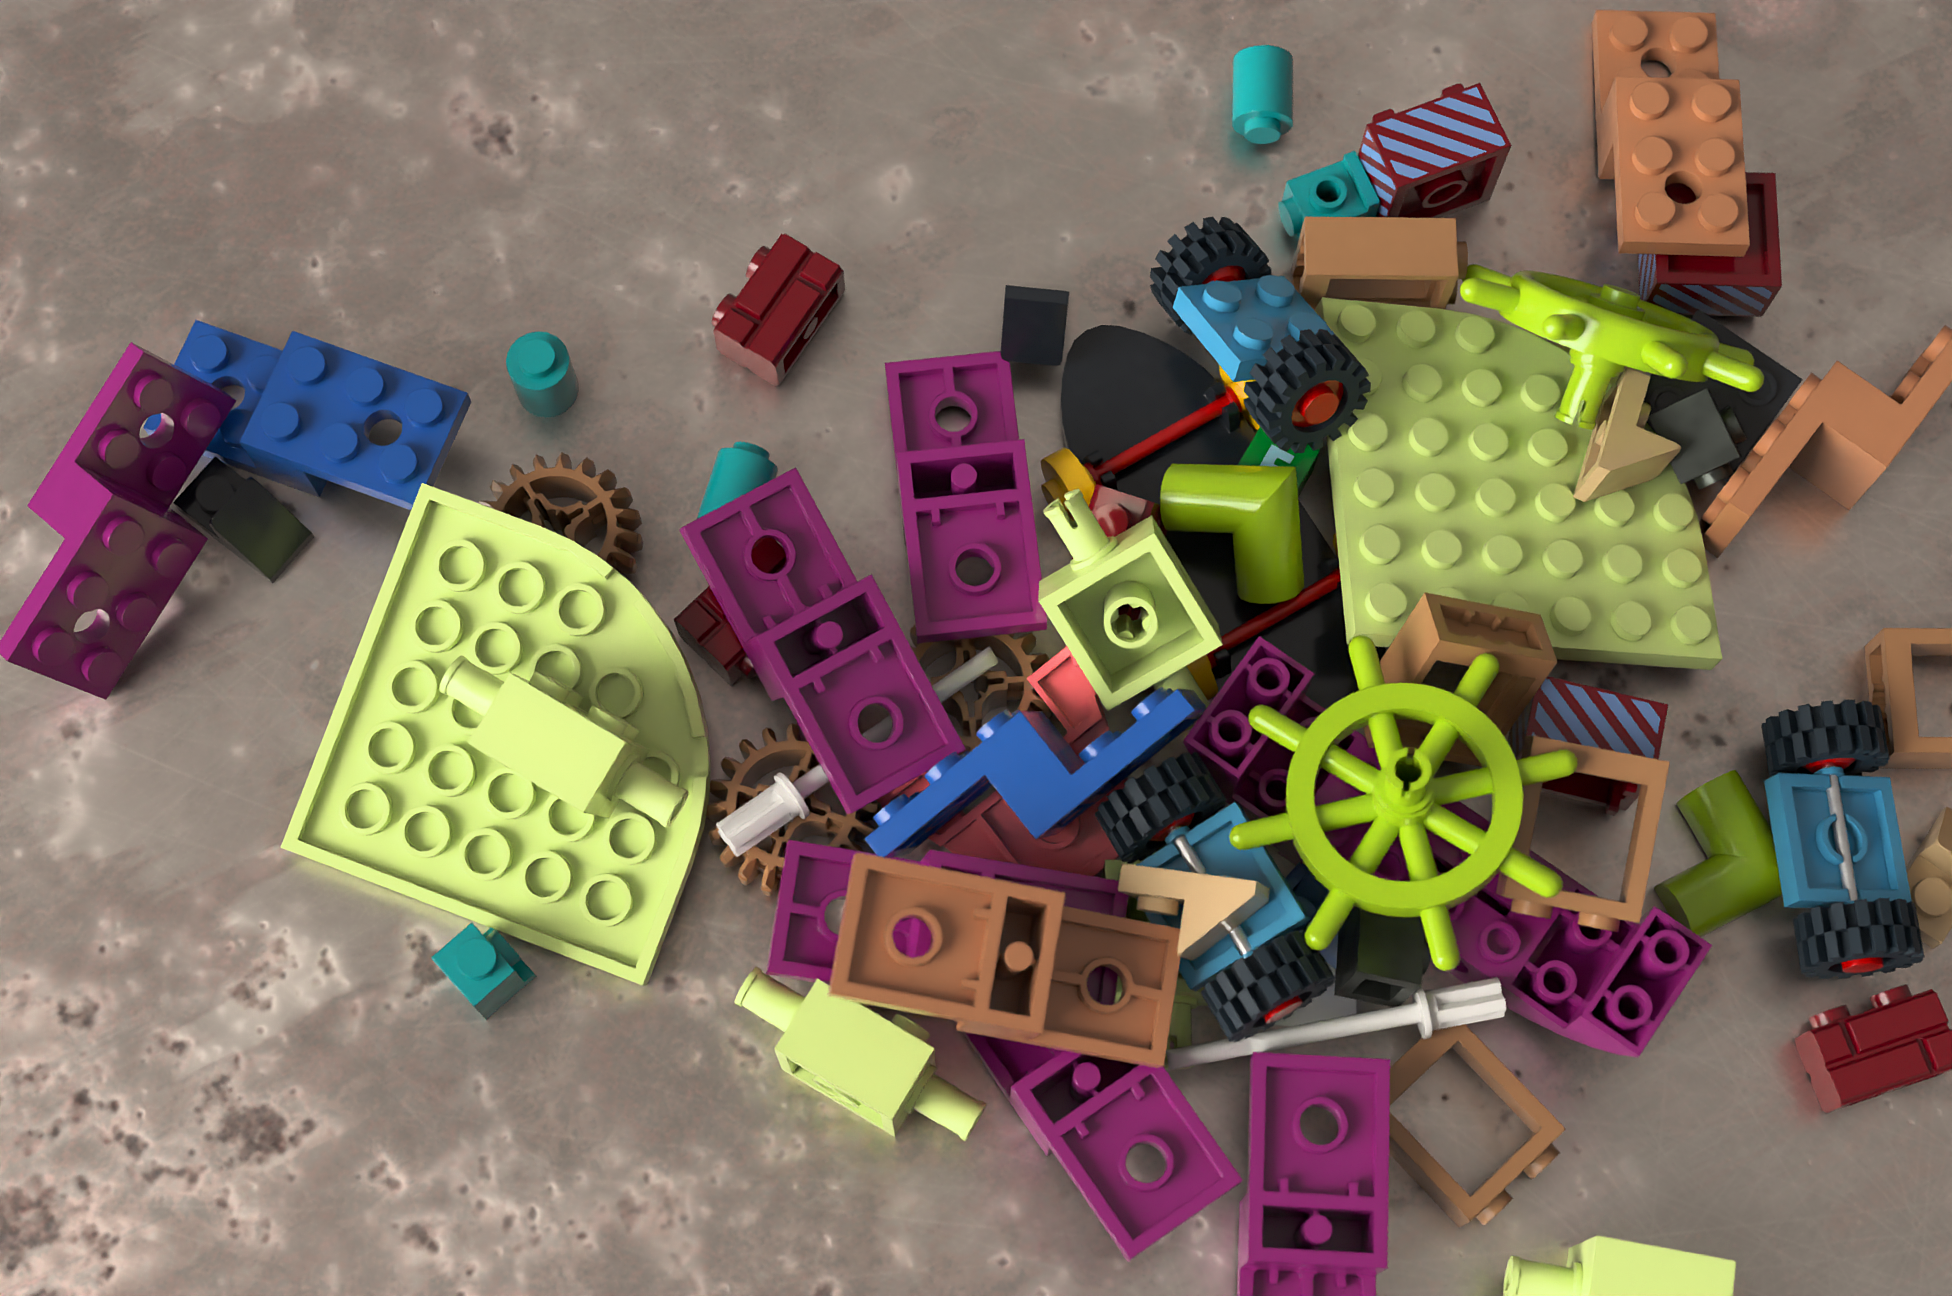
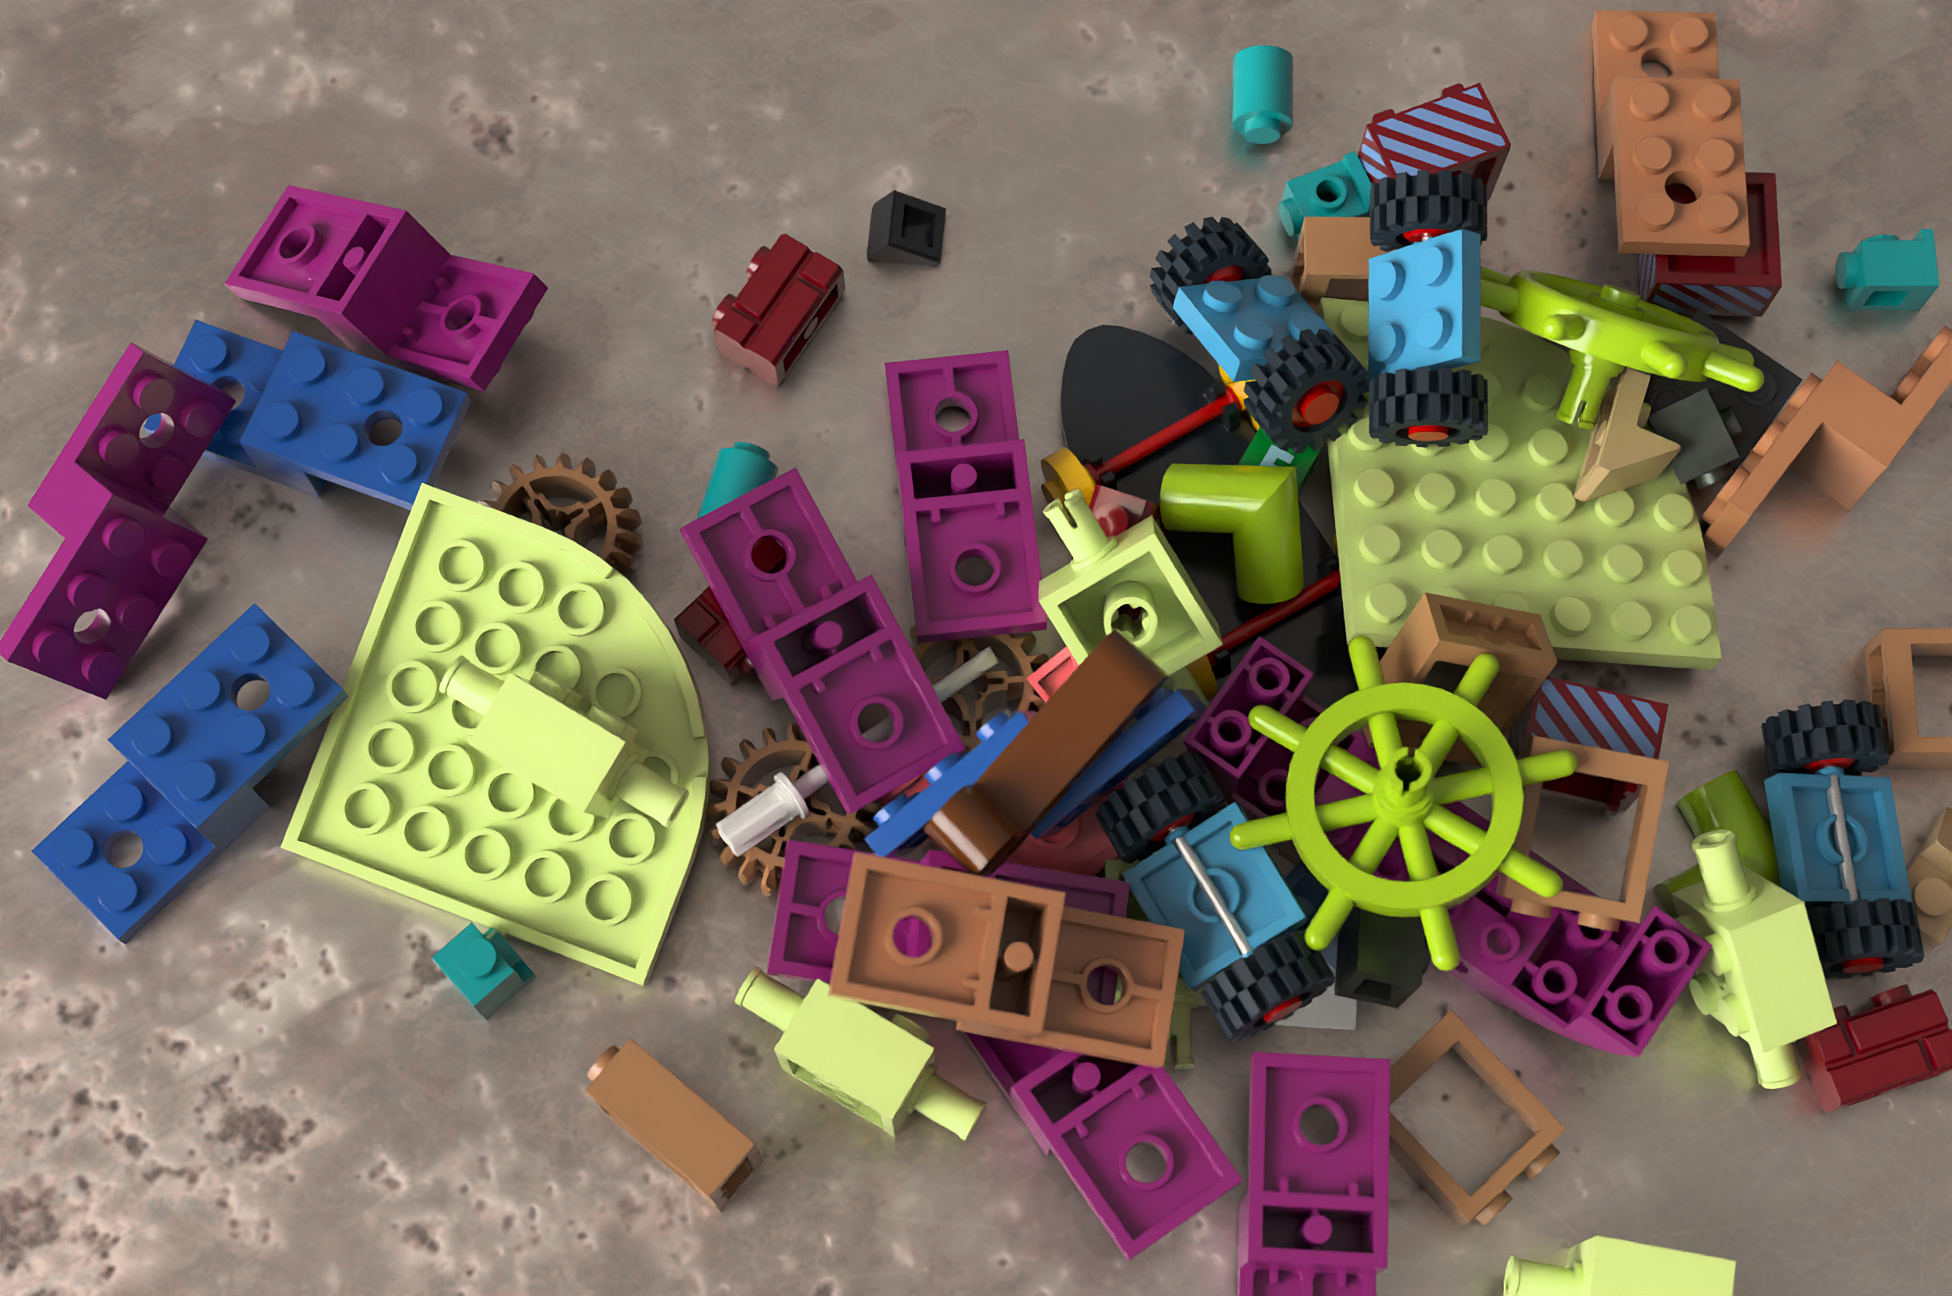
black slope [173,456,314,583] -> none
teal brick [506,332,579,418] -> none
black slope [1000,285,1070,366] -> none
tan slope [1118,863,1270,961] -> none
white piece [1166,977,1506,1070] -> none
none -> blue bracket [31,603,349,944]
none -> magenta bracket [224,185,548,392]
none -> medium nougat window [585,1038,764,1212]
none -> black slope [867,190,946,266]
none -> reddish brown beam [924,629,1169,877]
none -> plate [1368,170,1488,447]
none -> yellowish green brick [1672,830,1837,1089]
none -> teal brick [1836,229,1940,311]

